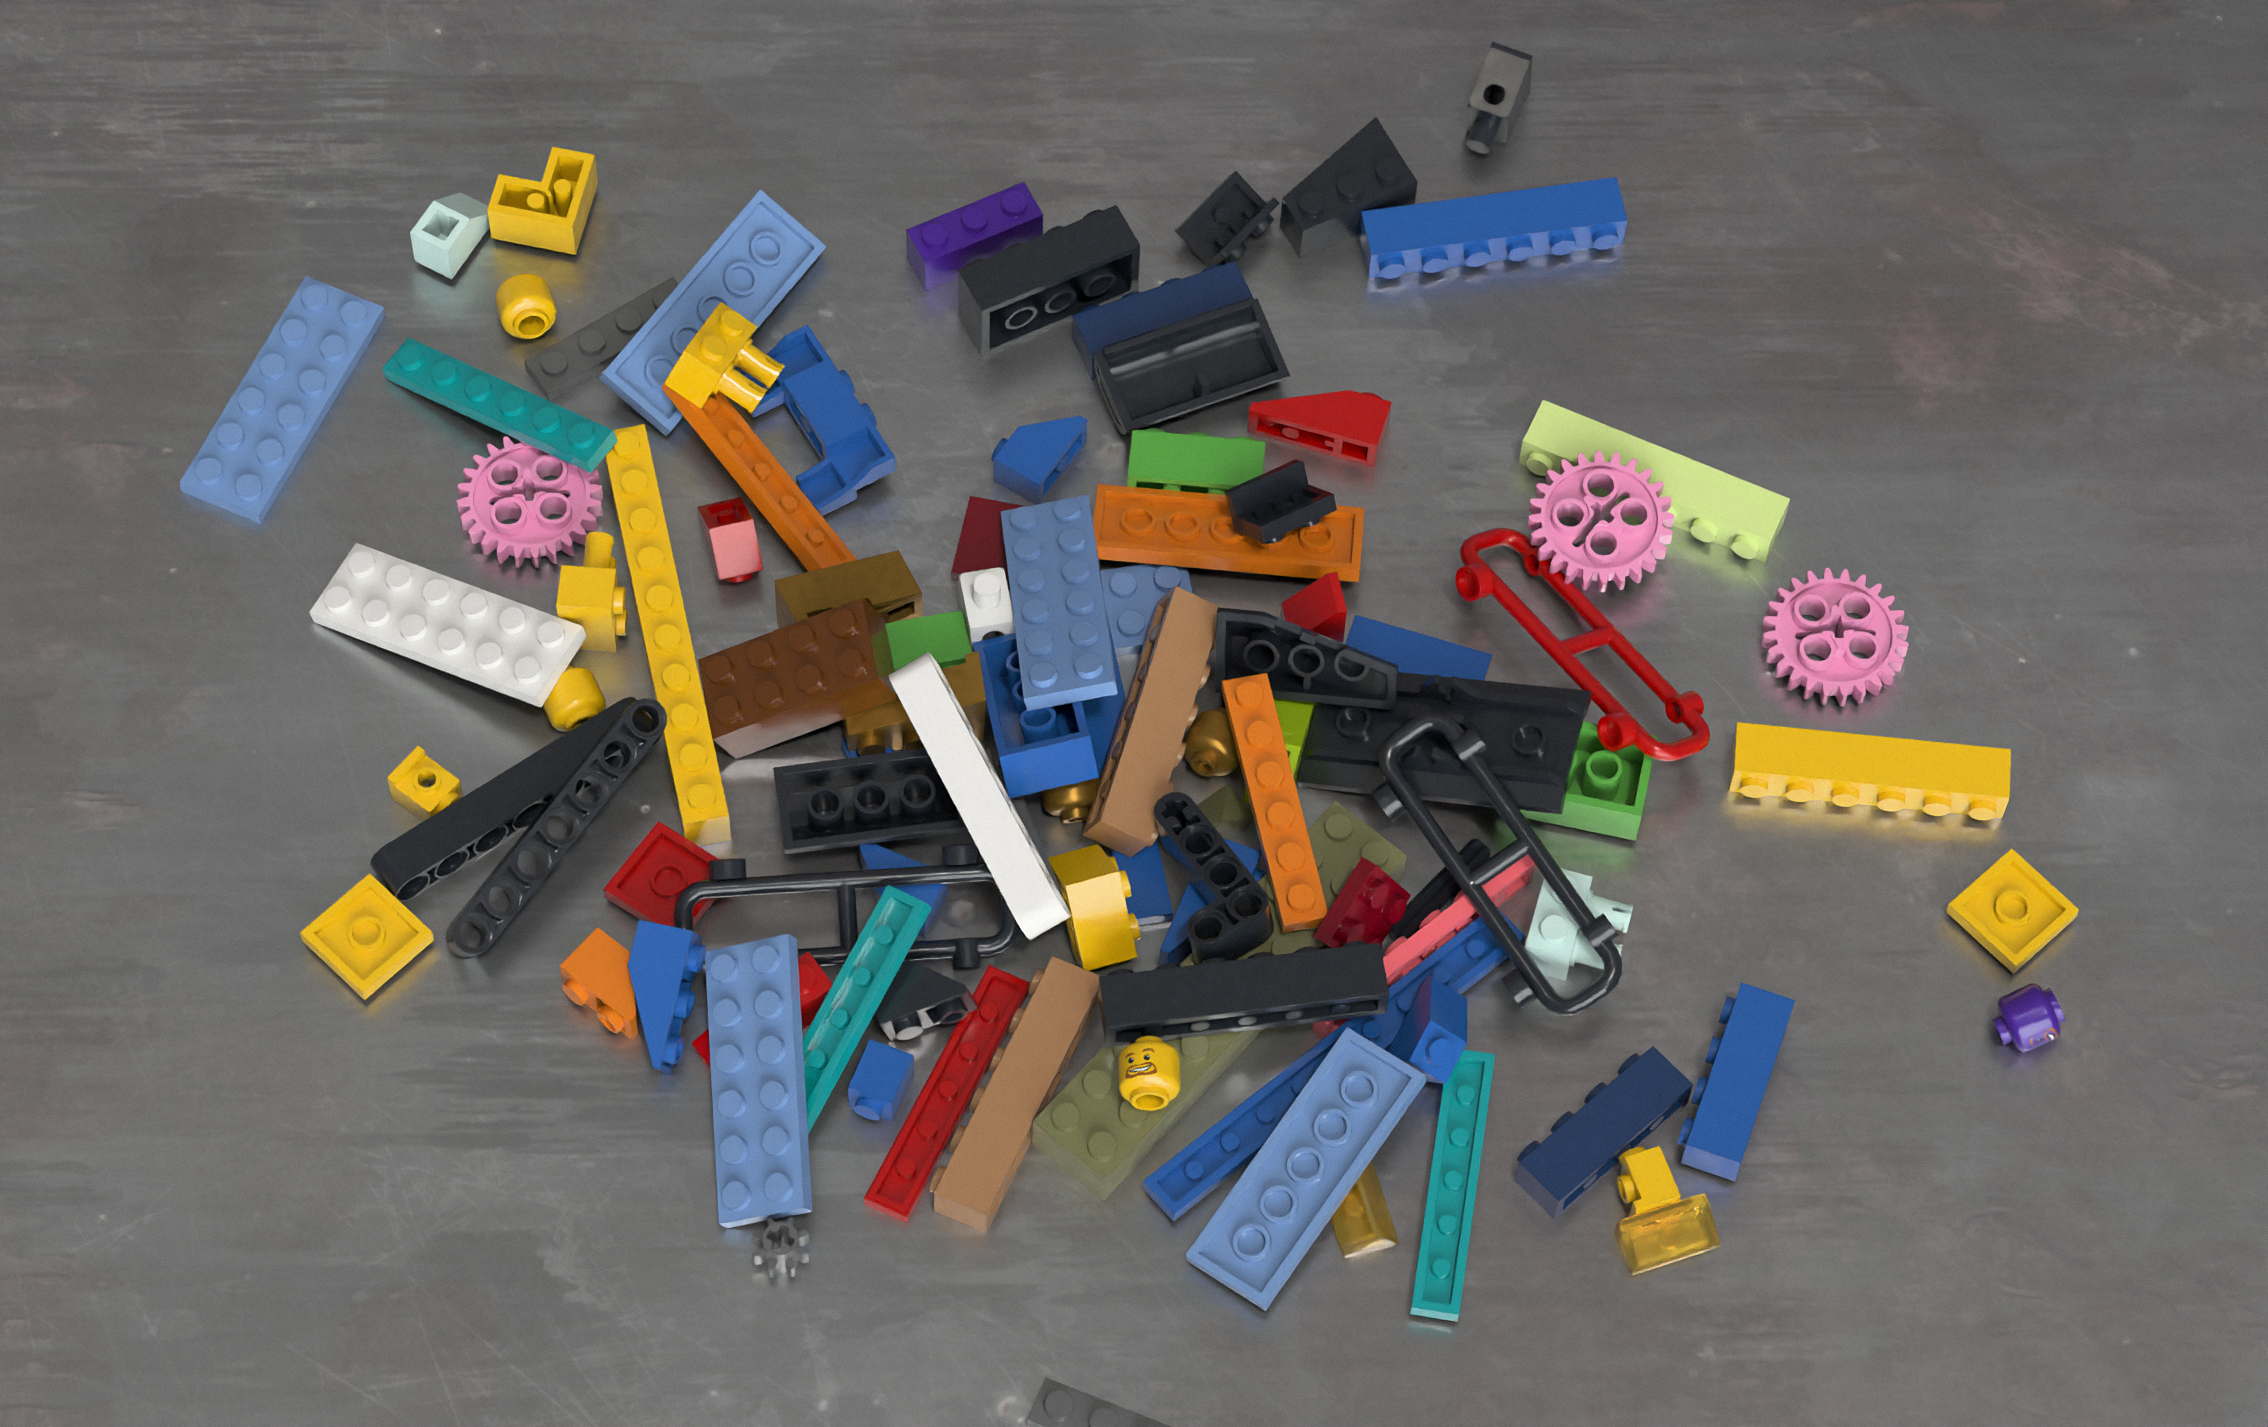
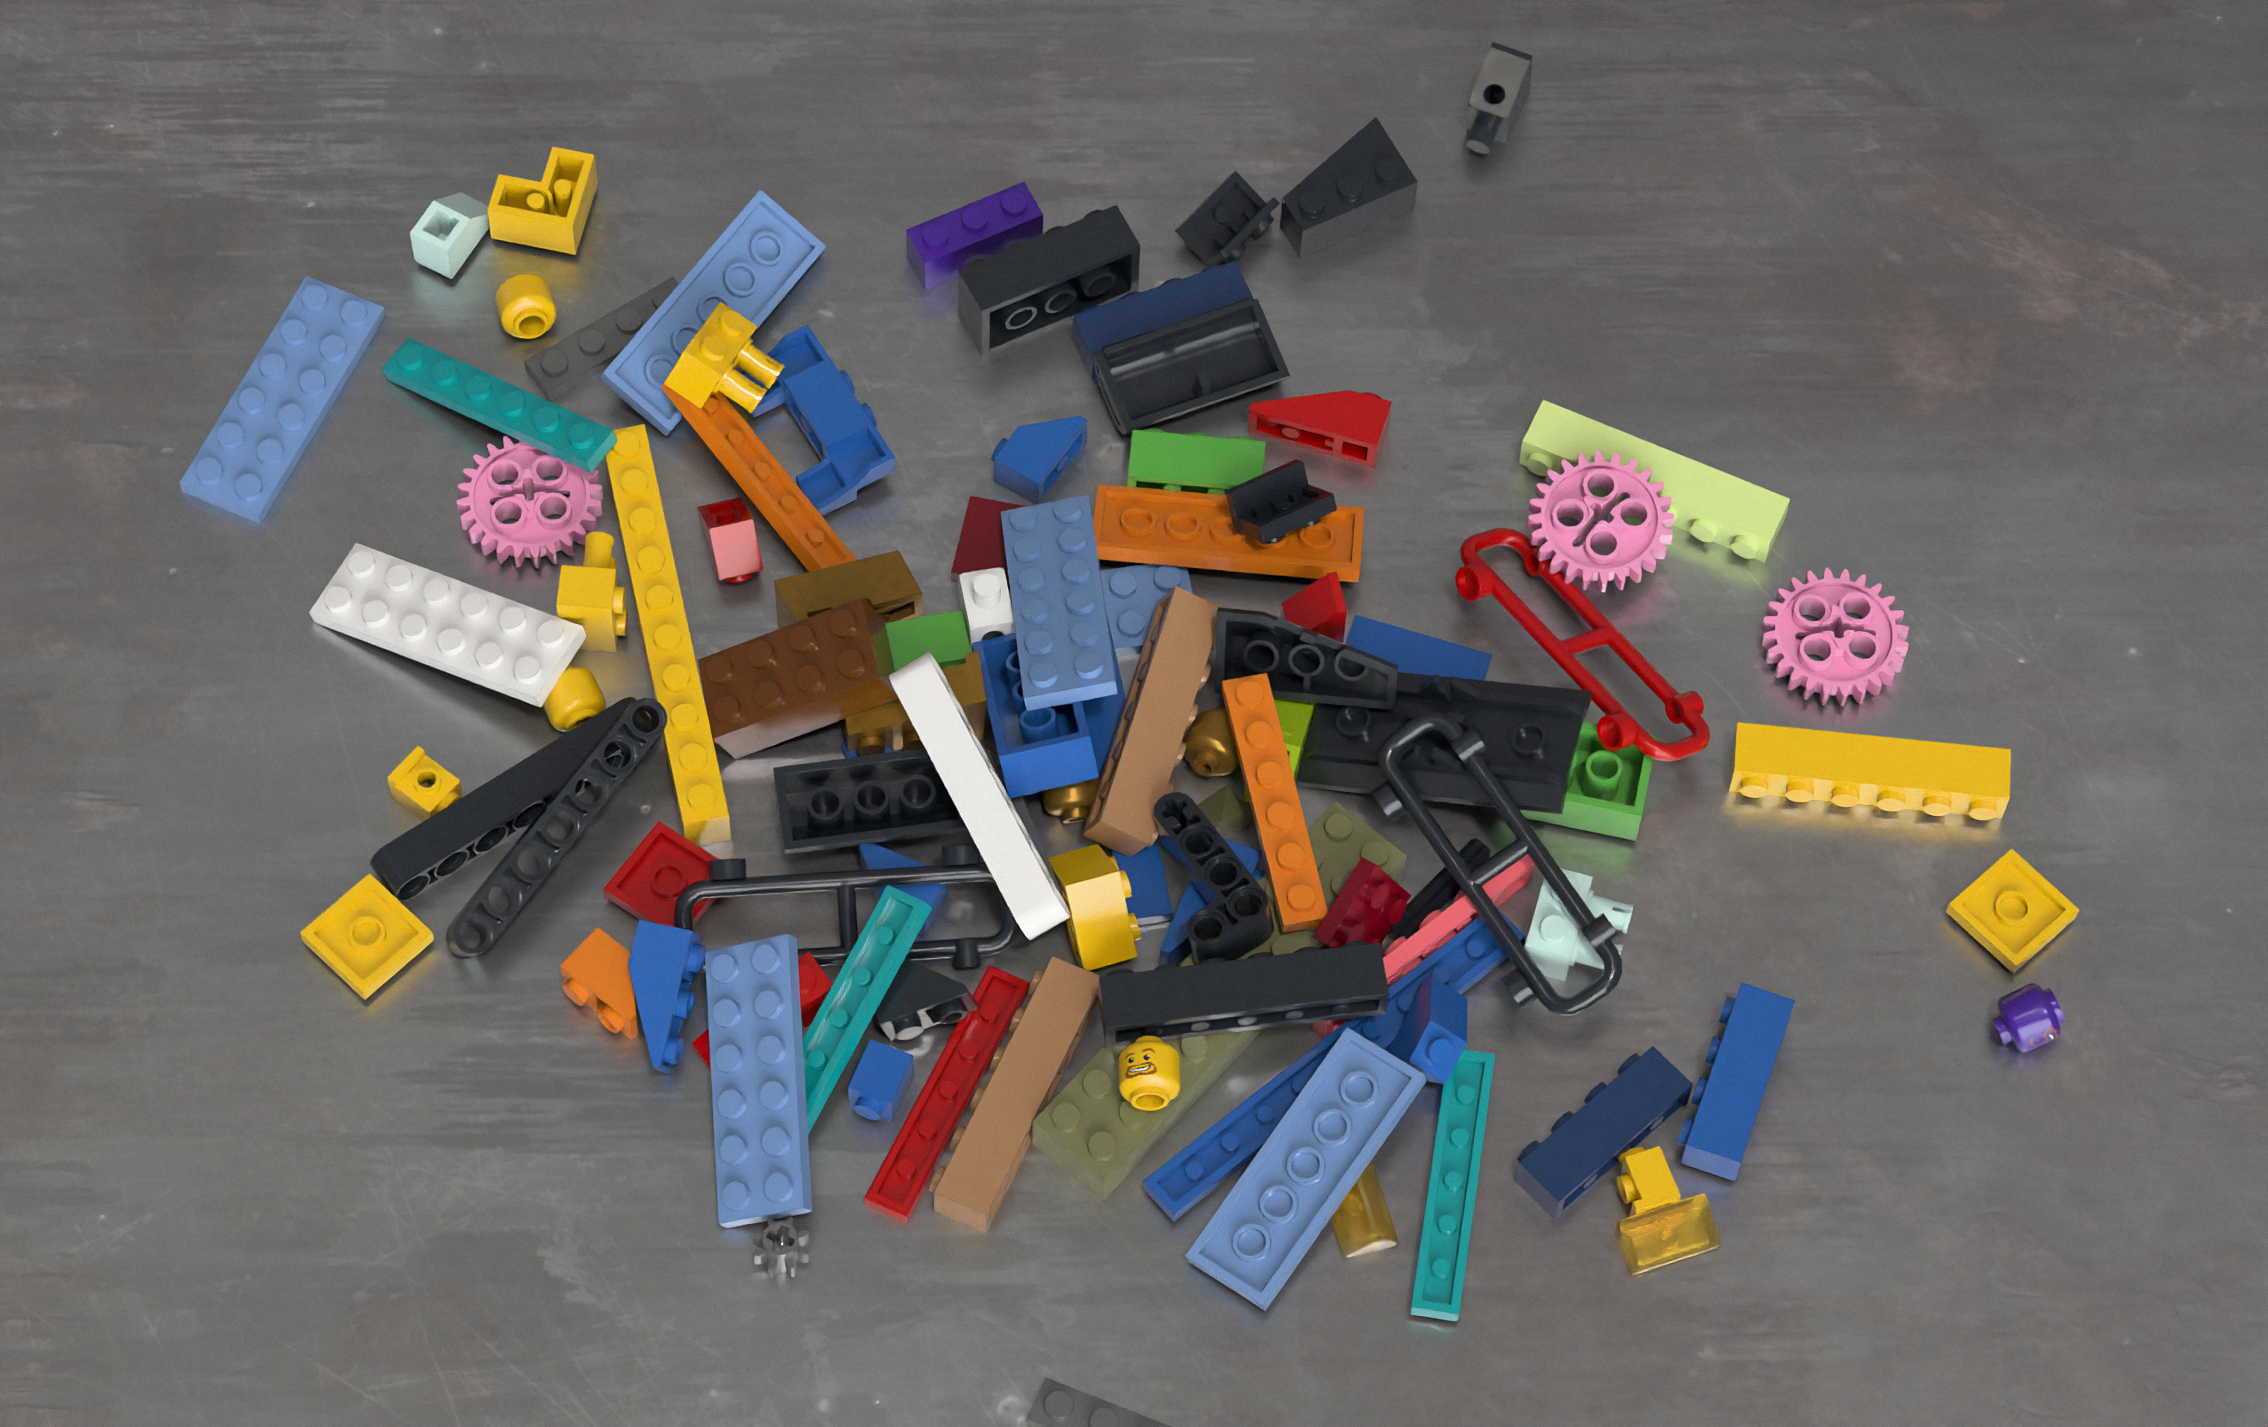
blue brick [1359,177,1628,279] -> none

